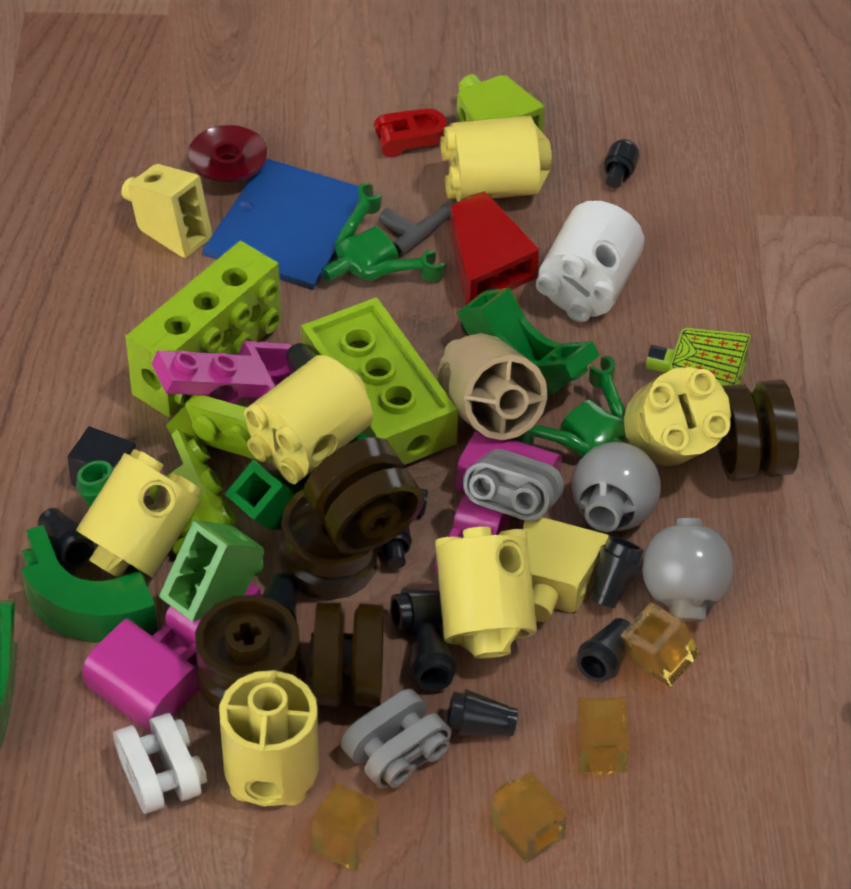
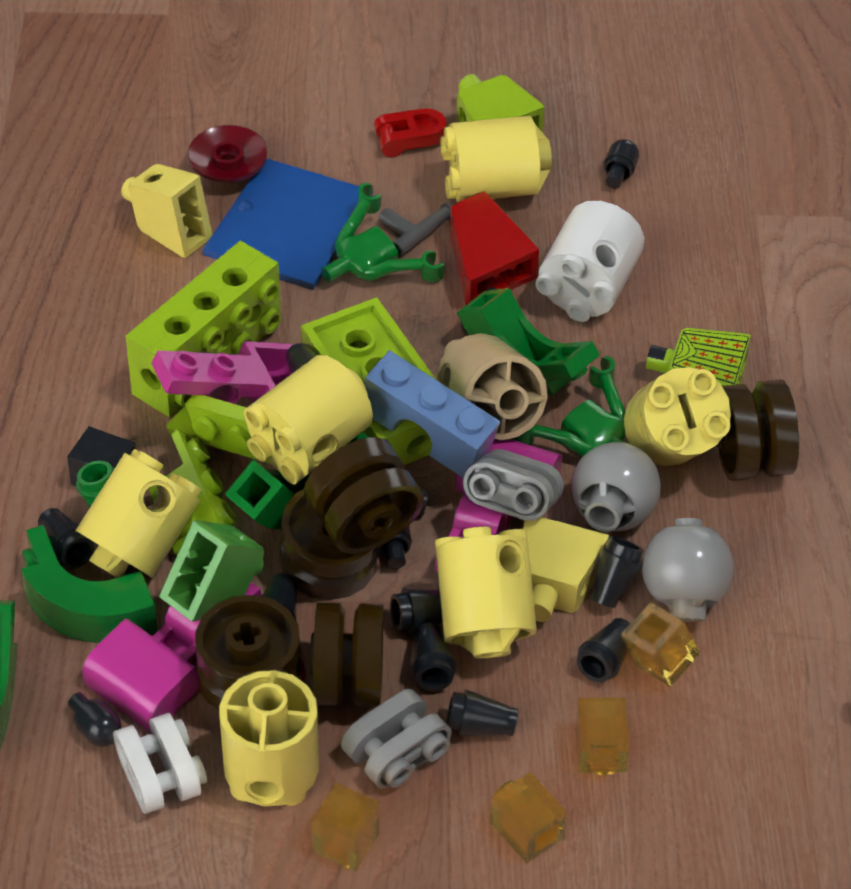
none -> black cylinder [68,692,122,747]
none -> medium blue arch [364,350,500,478]

